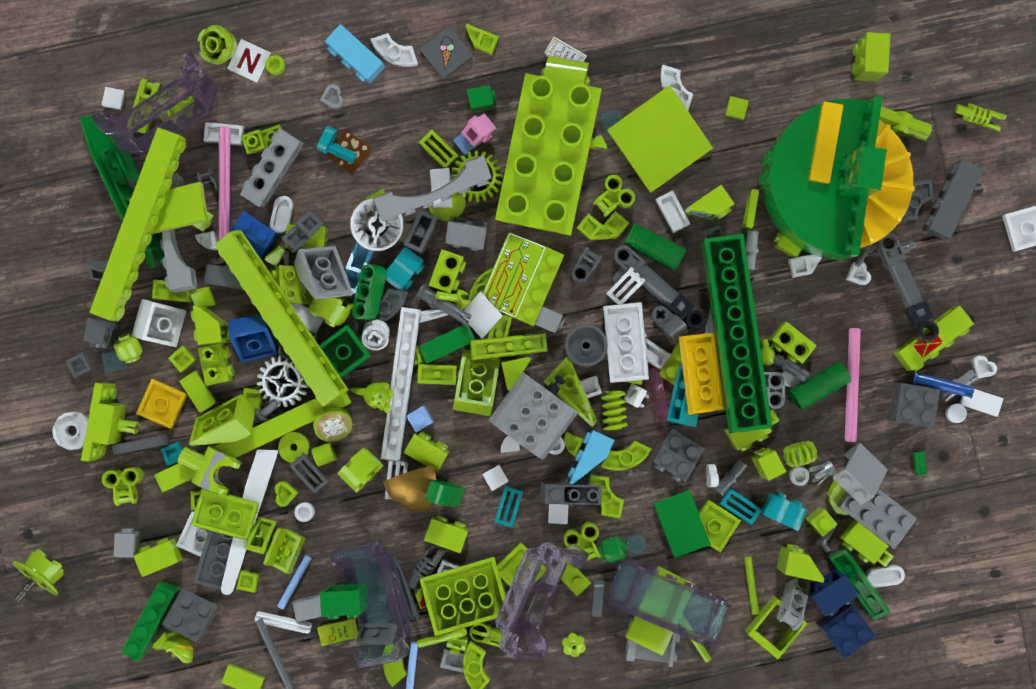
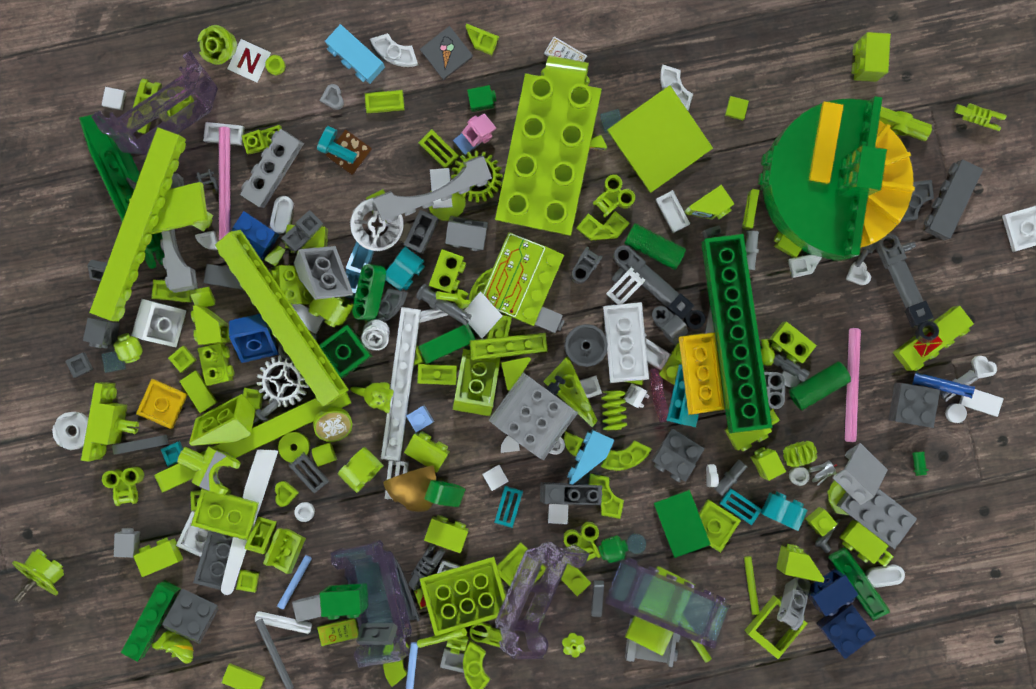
none -> lime tile [365,90,405,113]

